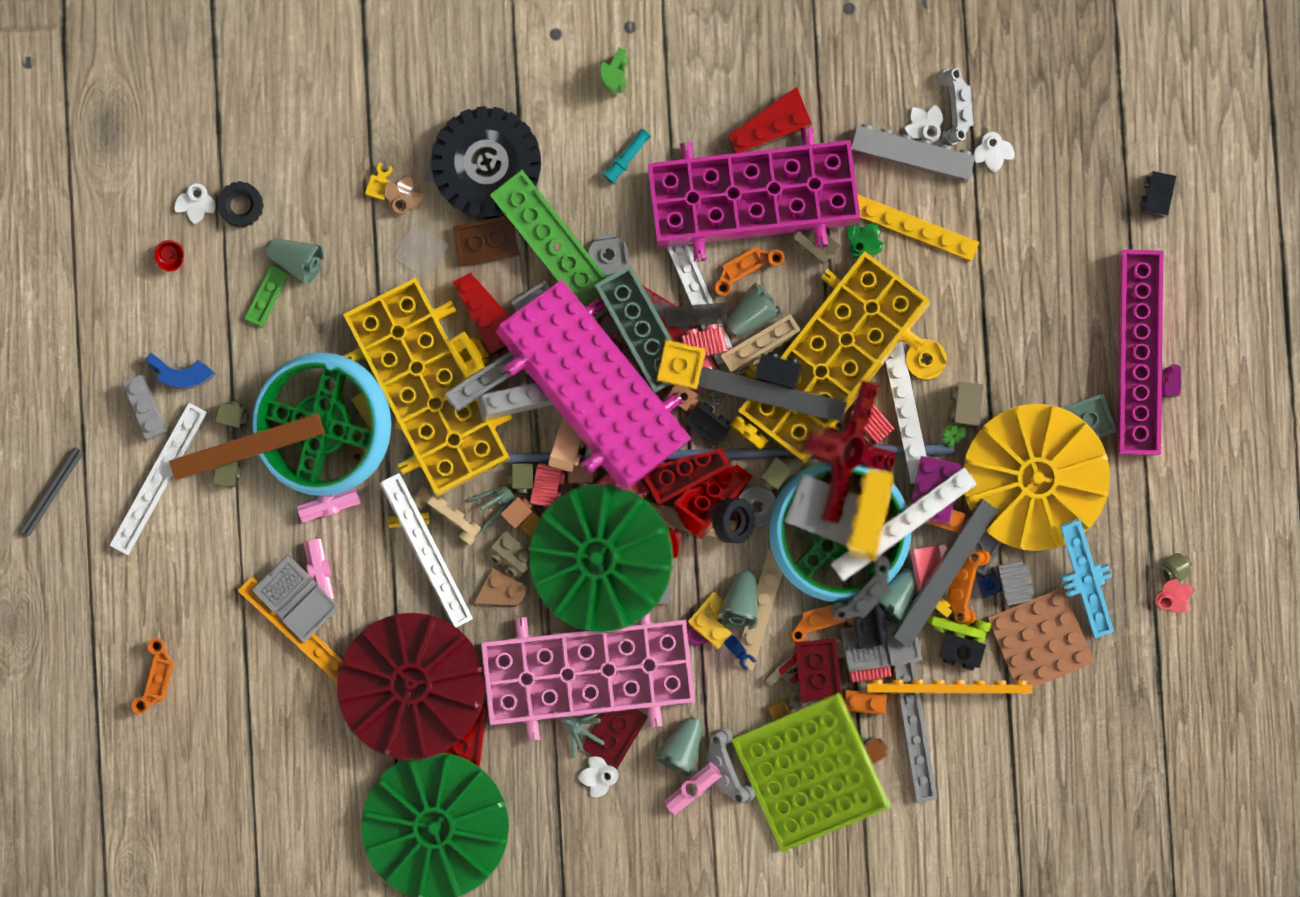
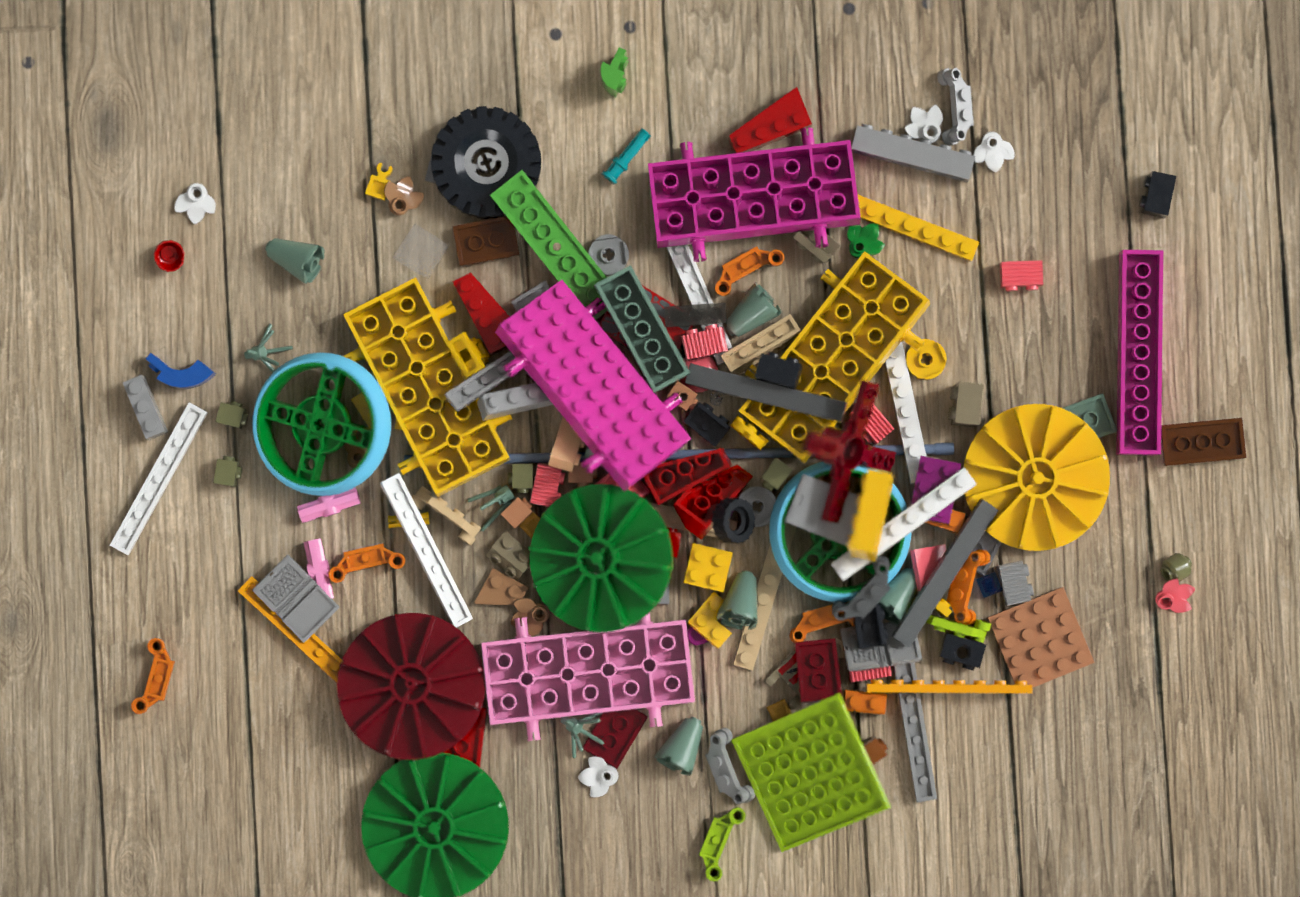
dark grey axle [20,447,83,536] -> none
dark orange tile [169,414,325,480] -> none
black tyre [217,181,264,228] -> none
bright green tile [244,264,290,328] -> none
yellow tile [656,340,706,389] -> none
bright pink piece [664,763,722,815] -> none
clear blue bar [723,635,756,670] -> none
bright green plant [941,424,967,447] -> none
medium azure hinge [1059,518,1114,638] -> none
magenta rock [1162,364,1181,397] -> none
none -> sand green plant [244,324,293,373]
none -> orange plate [329,543,406,583]
none -> medium nougat plate [510,598,550,637]
none -> yellow brick [683,543,733,592]
none -> lime plate [699,807,746,882]
none -> coral brick [1000,260,1043,291]
none -> reddish brown plate [1161,418,1246,466]

